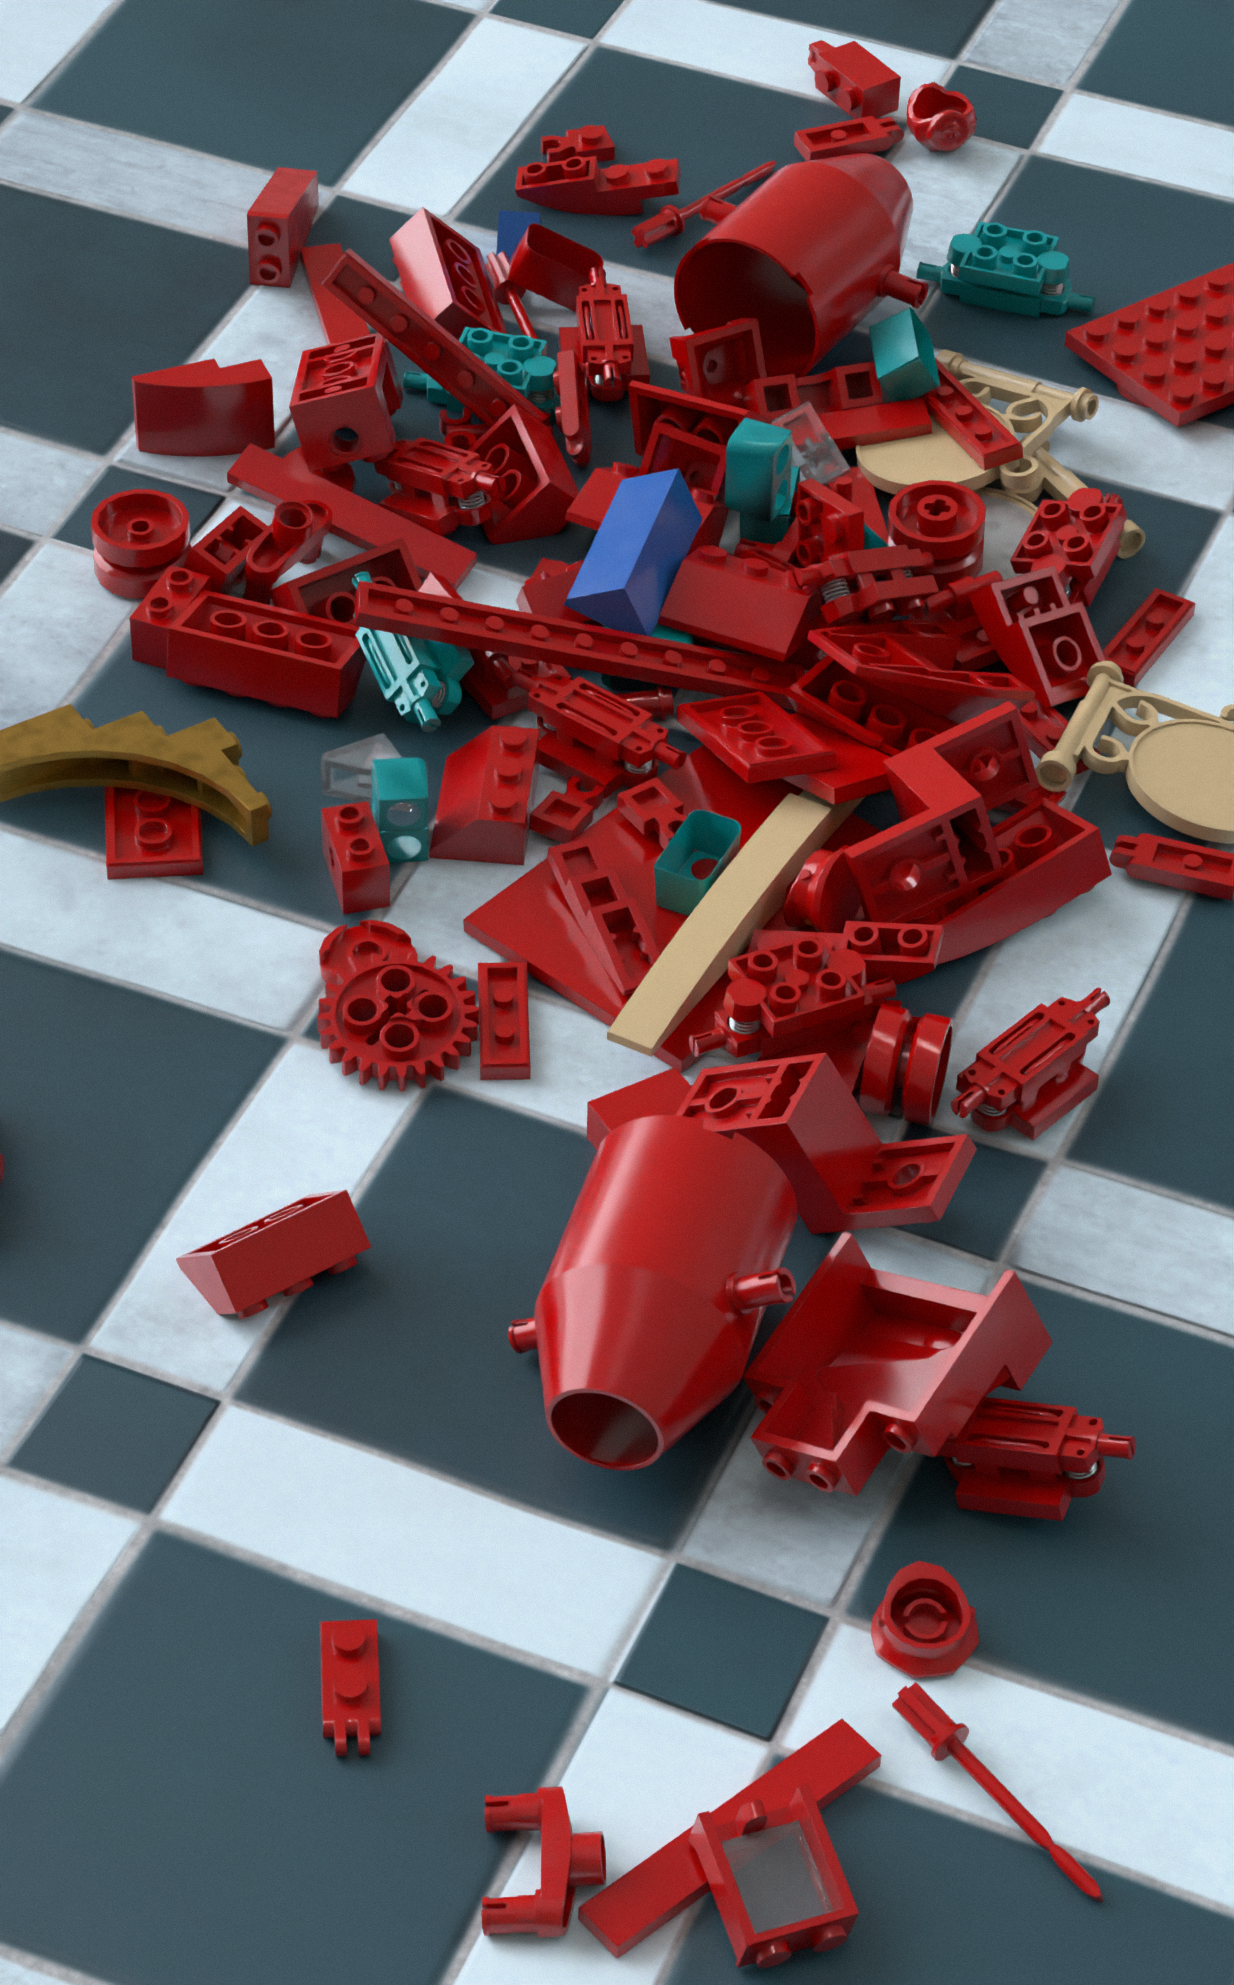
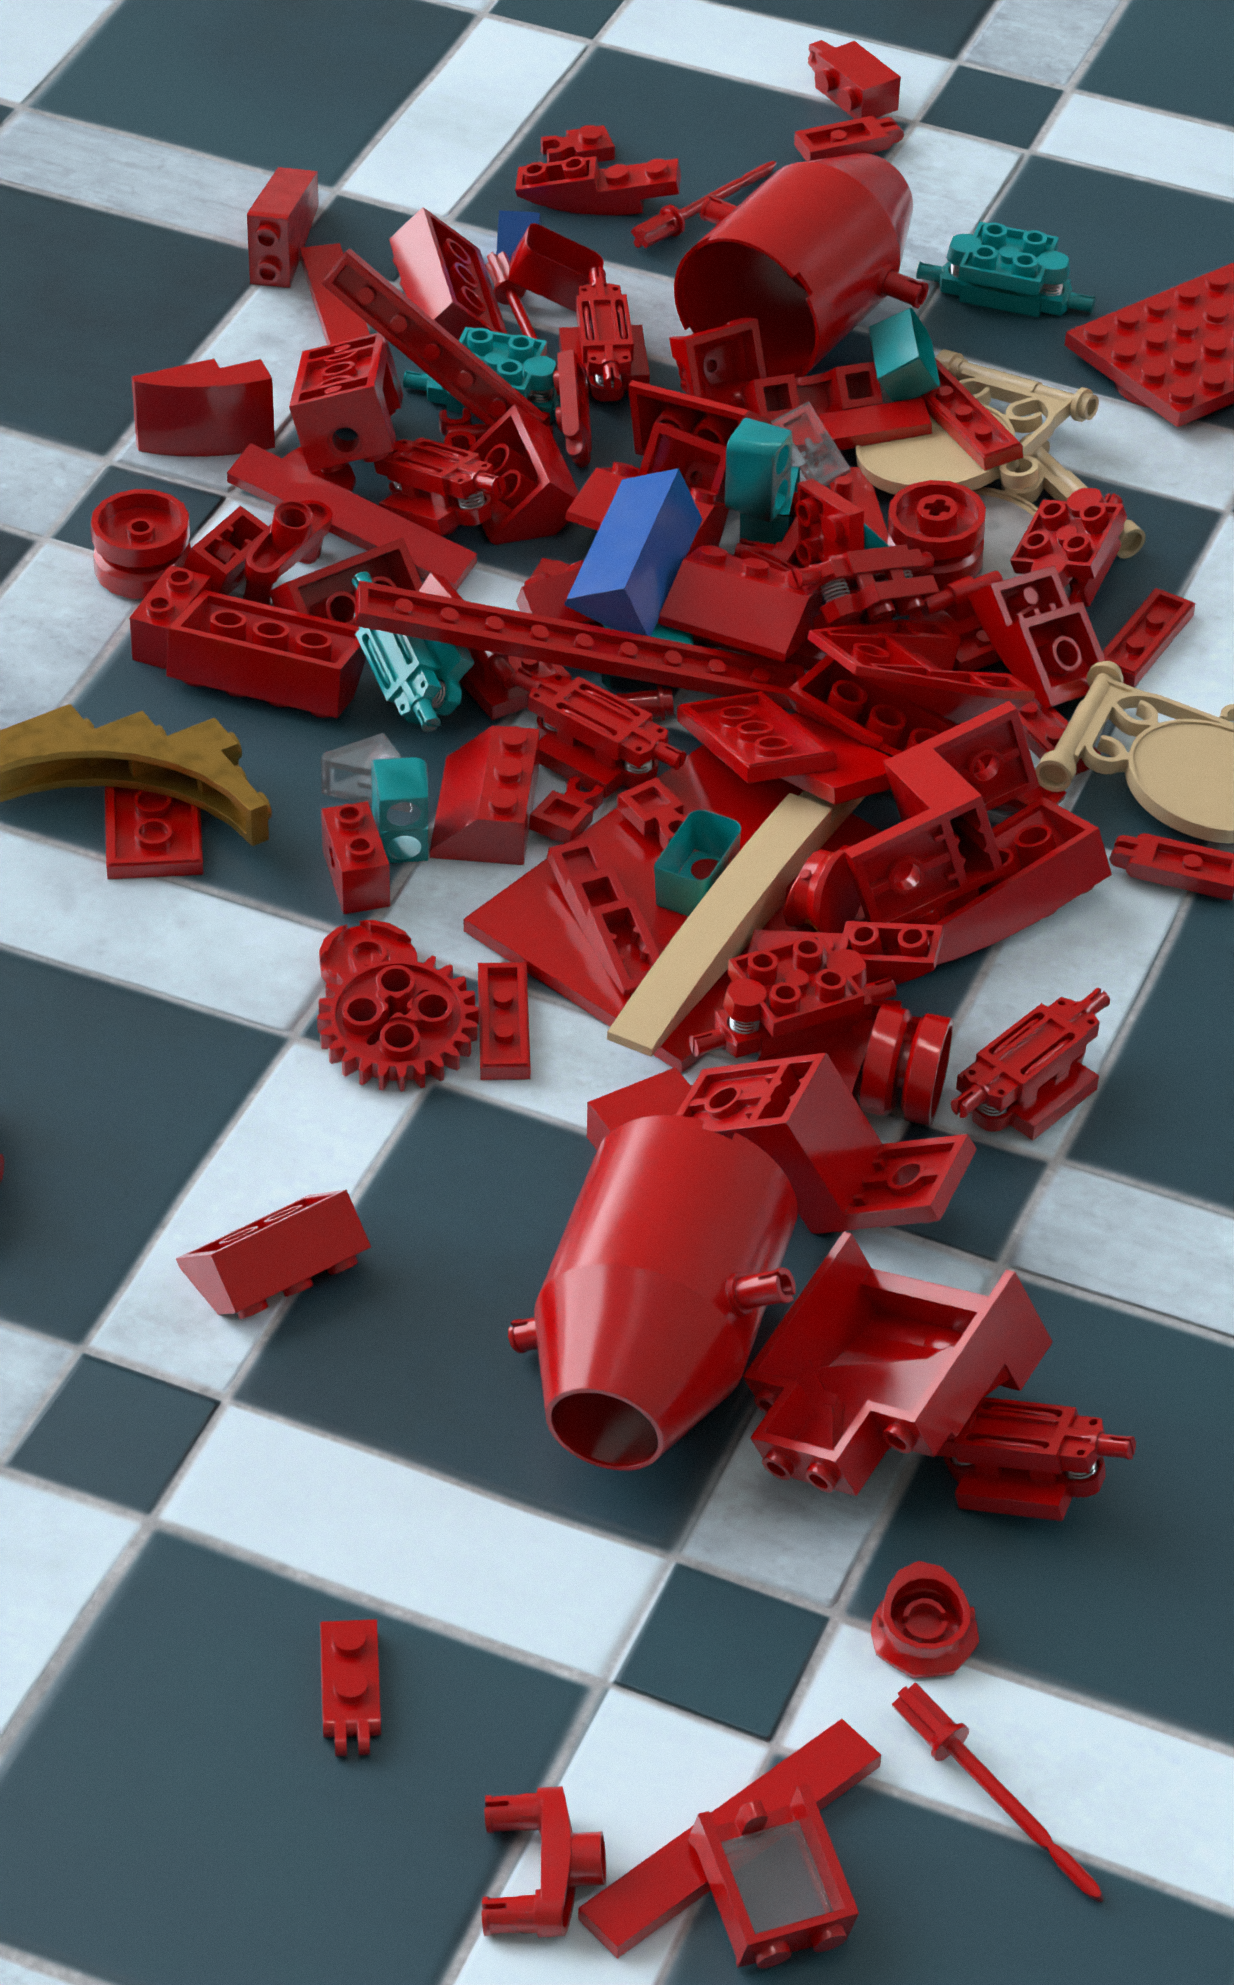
red hair [906,82,977,152] -> none

